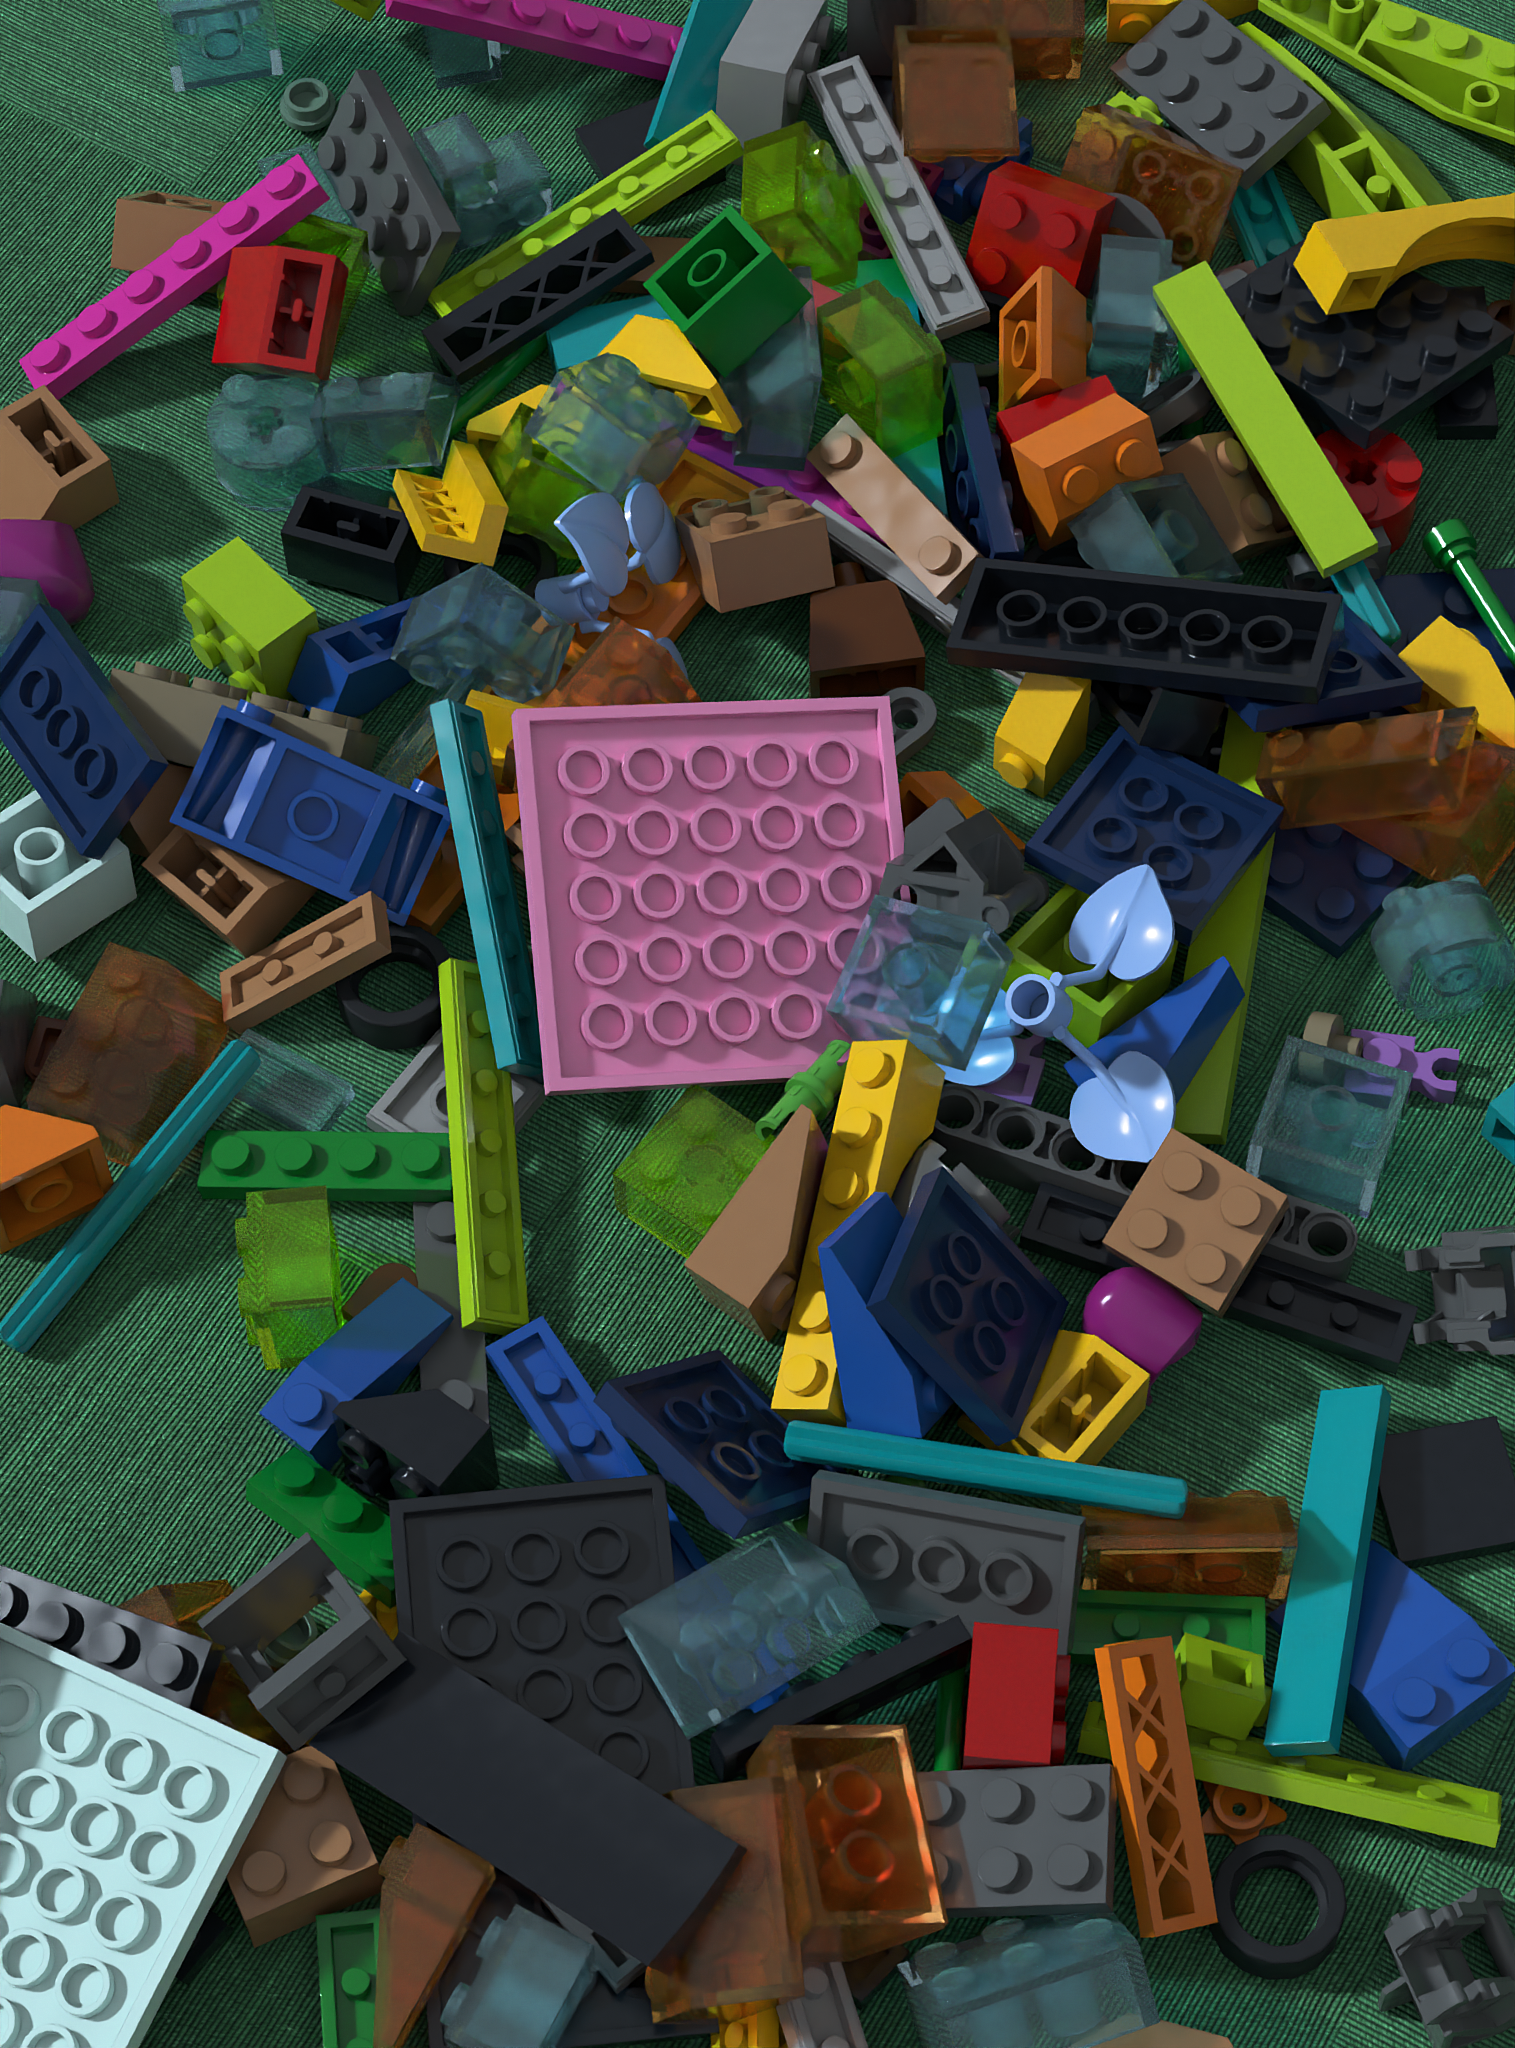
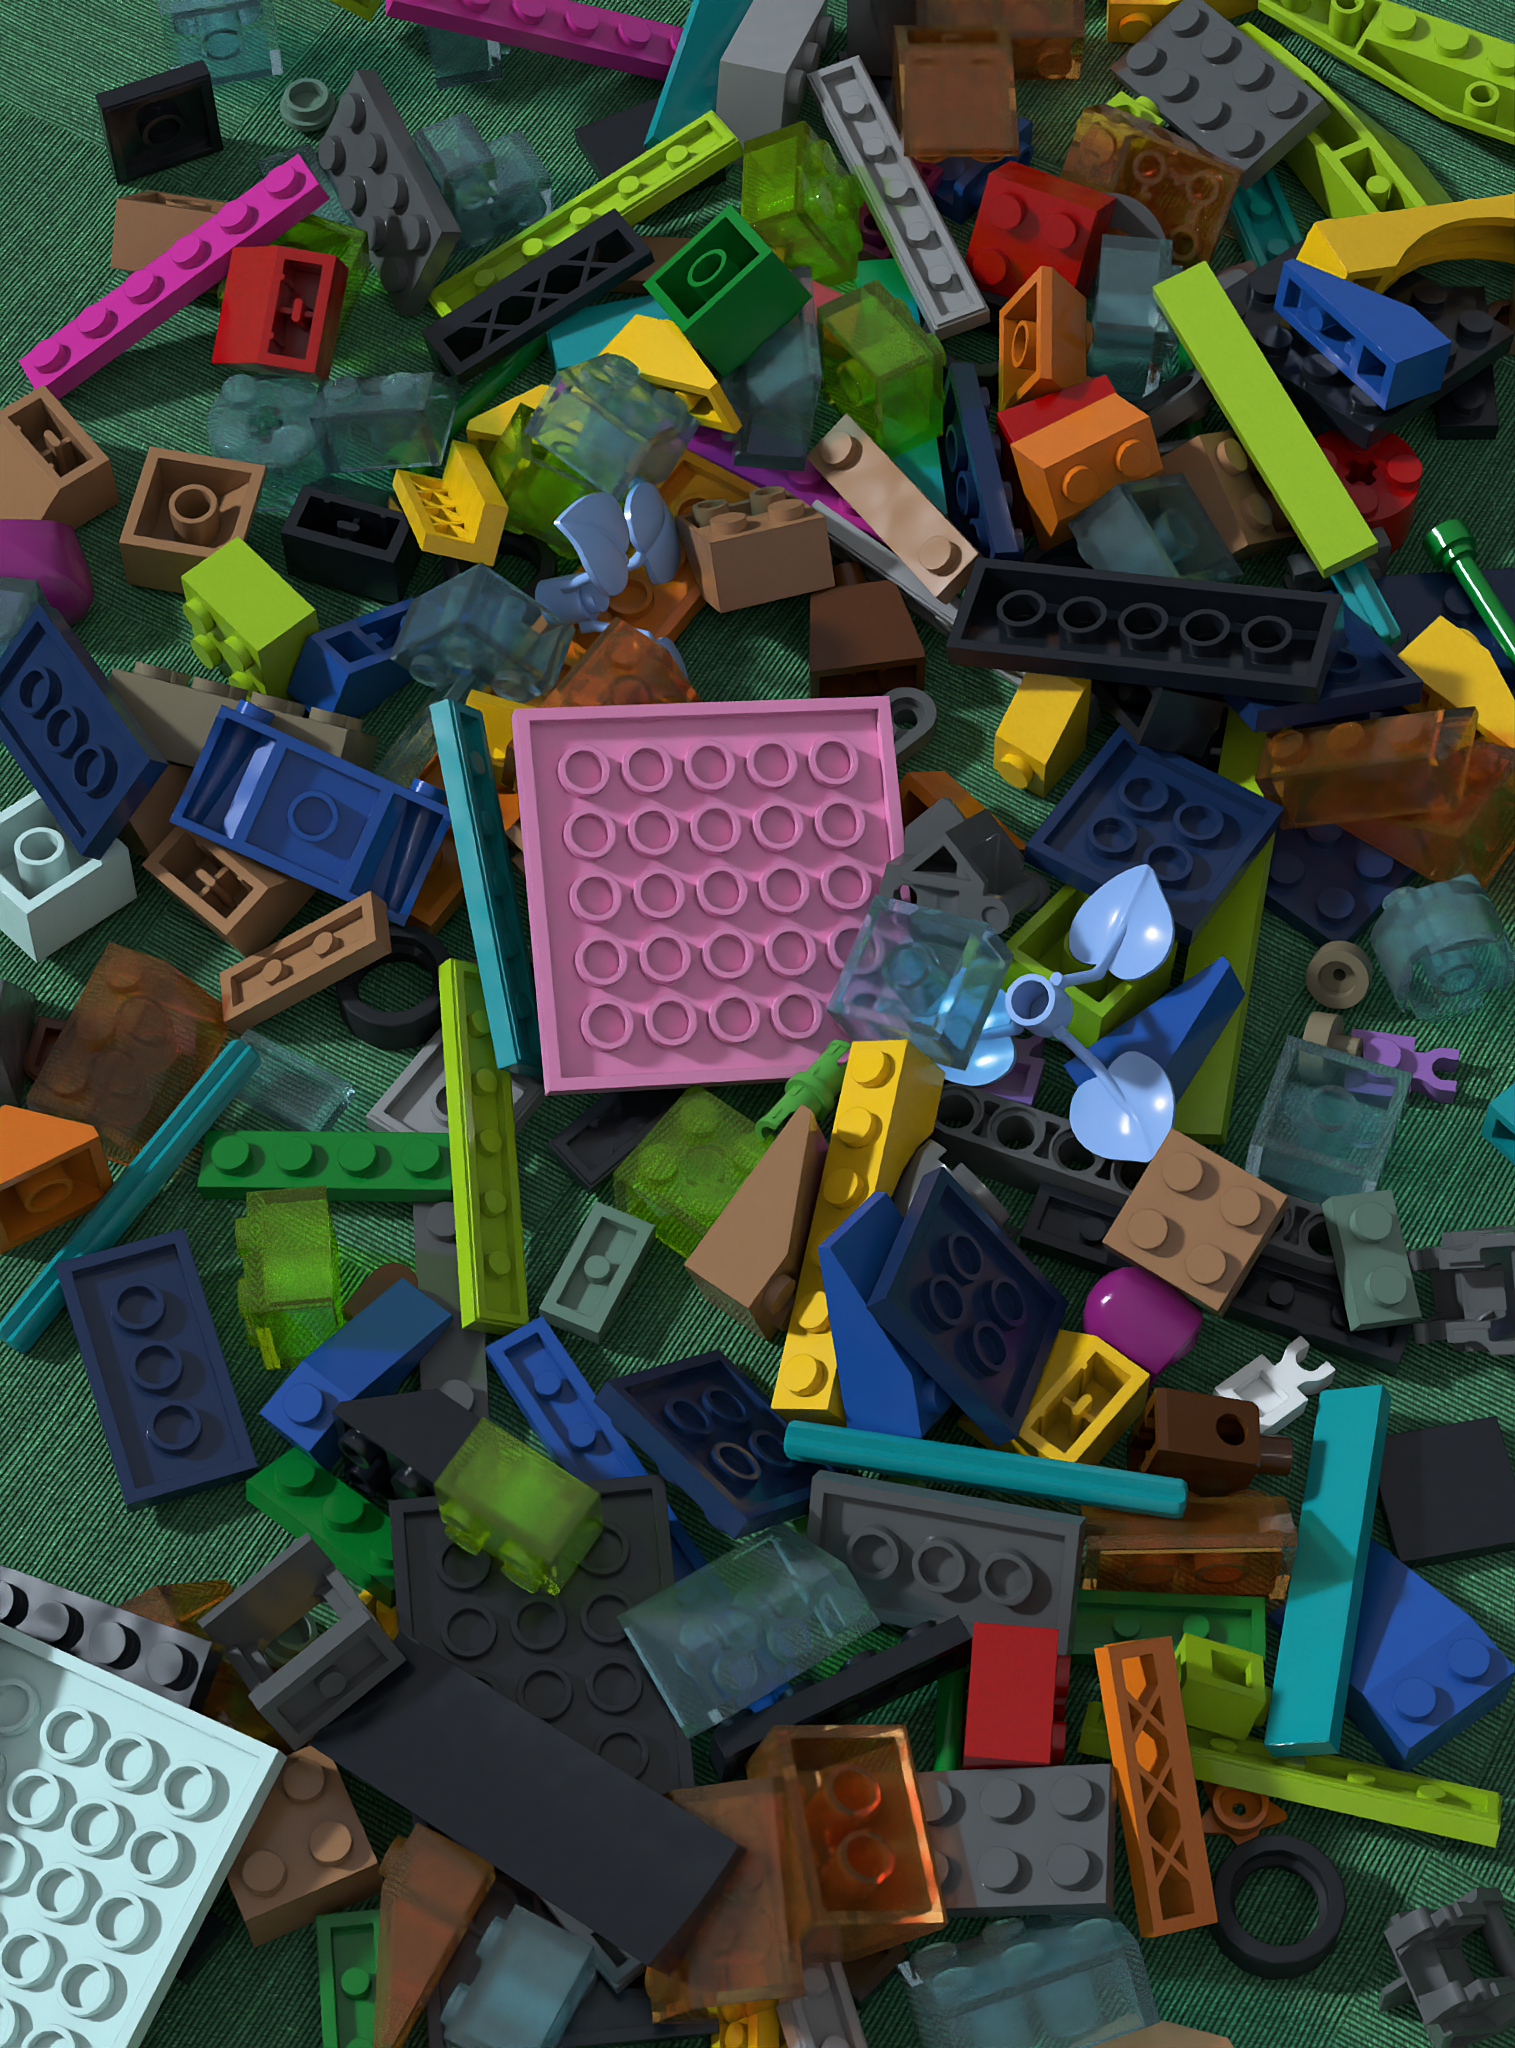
none -> dark blue plate [55,1228,258,1513]
none -> black tile [95,60,223,185]
none -> medium nougat slope [119,446,267,594]
none -> clear neon green brick [434,1417,604,1597]
none -> sand green plate [539,1201,656,1345]
none -> black plate [547,1086,720,1196]
none -> reddish brown torso [1127,1387,1293,1503]
none -> white plate [1212,1336,1336,1435]
none -> blue slope [1274,258,1452,411]
none -> dark tan tile [1306,941,1373,1009]
none -> sand green plate [1321,1189,1422,1331]

